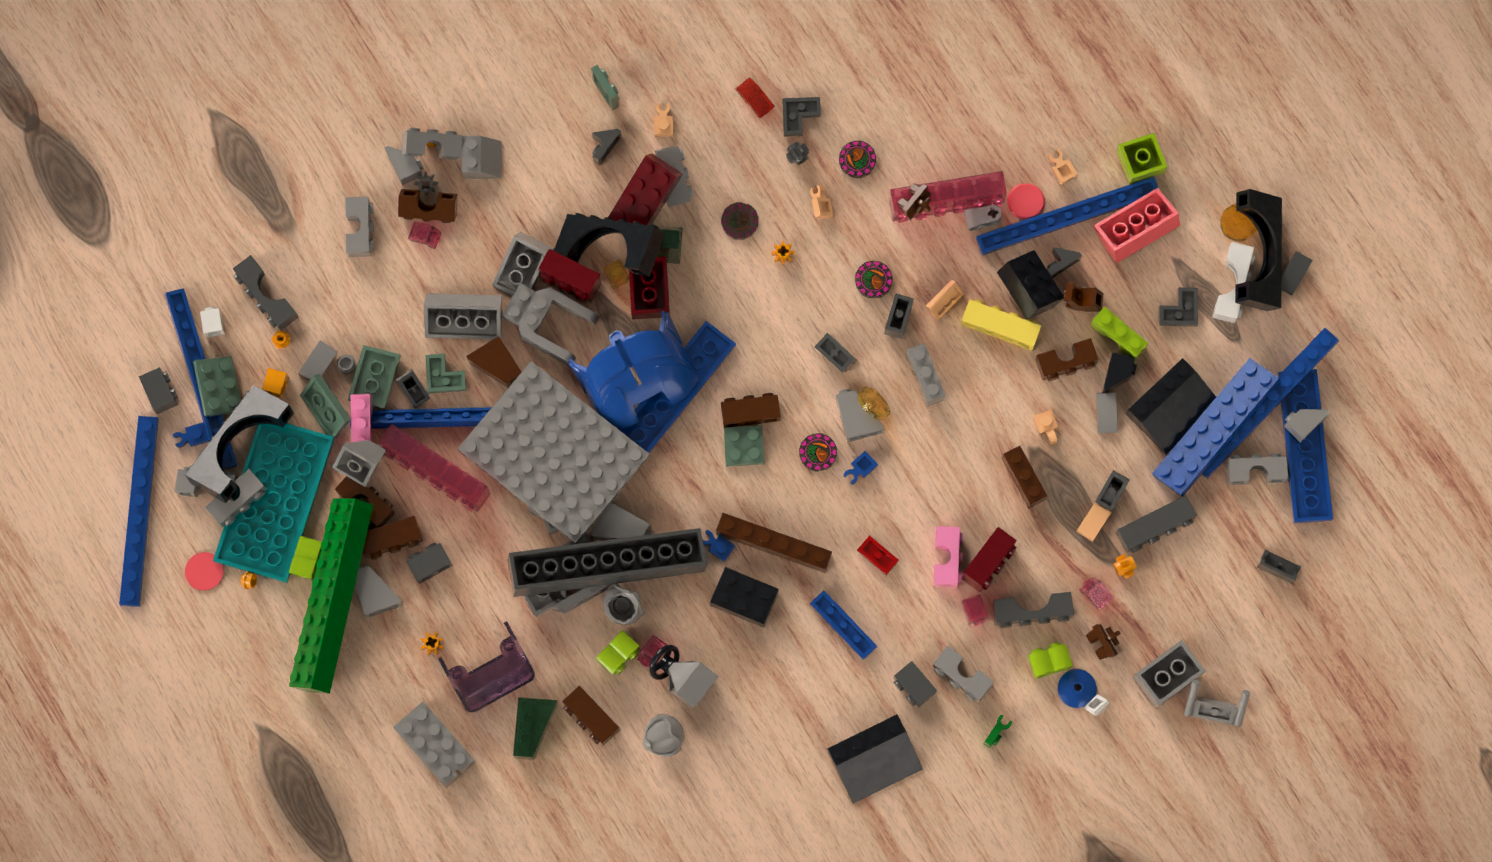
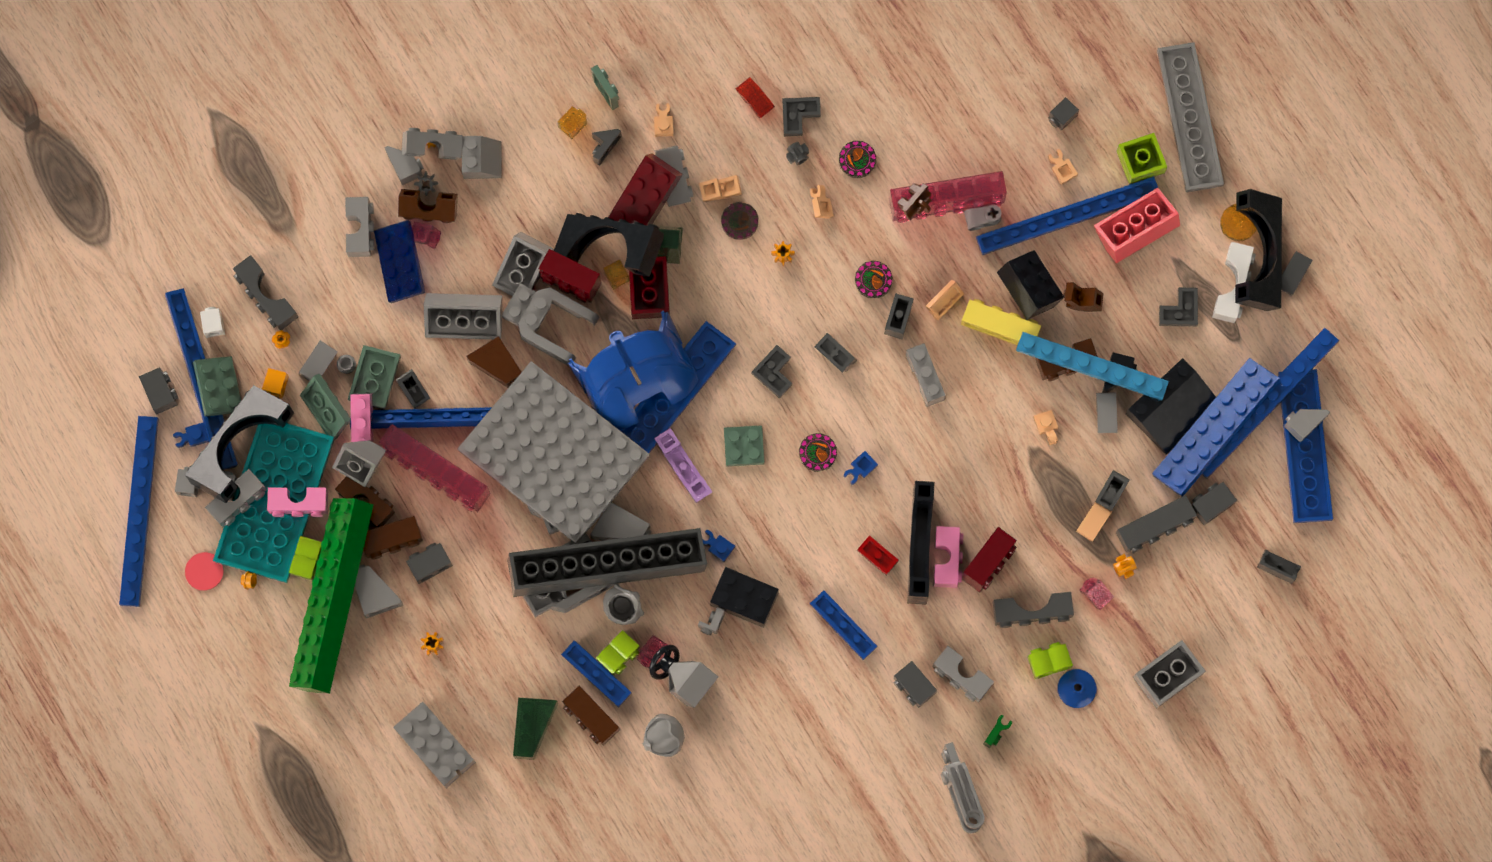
sand green plate [425,354,466,394] -> none
windscreen [438,621,535,712] -> none
reddish brown brick [716,513,832,573] -> none
reddish brown brick [721,393,781,428] -> none
black slope [827,714,923,804] -> none
light grey slope [836,389,885,442] -> none
clear yellow tile [857,386,890,420] -> none
clear pink brick [961,594,988,626] -> none
reddish brown brick [1002,446,1047,509] -> none
coral piece [1007,183,1045,220] -> none
dark grey slope [1047,247,1082,278] -> none
white slope [1084,694,1109,716] -> none
reddish brown hips [1086,624,1121,660] -> none
lime arch [1090,306,1148,362] -> none
light grey plate [1184,680,1250,727] -> none
light grey arch [1226,454,1288,485] -> none
none -> bright pink arch [267,488,328,517]
none -> clear blue plate [374,220,425,304]
none -> clear yellow brick [557,106,587,139]
none -> blue plate [561,640,632,708]
none -> lavender slope [654,428,712,503]
none -> light grey bracket [698,607,725,635]
none -> light nougat slope [699,175,742,202]
none -> dark grey plate [751,345,792,399]
none -> black arch [907,481,935,605]
none -> light grey plate [941,742,985,834]
none -> dark azure plate [1016,332,1169,401]
none -> dark grey brick [1048,97,1079,131]
none -> light grey plate [1157,42,1224,192]
none -> dark grey brick [1192,482,1237,525]

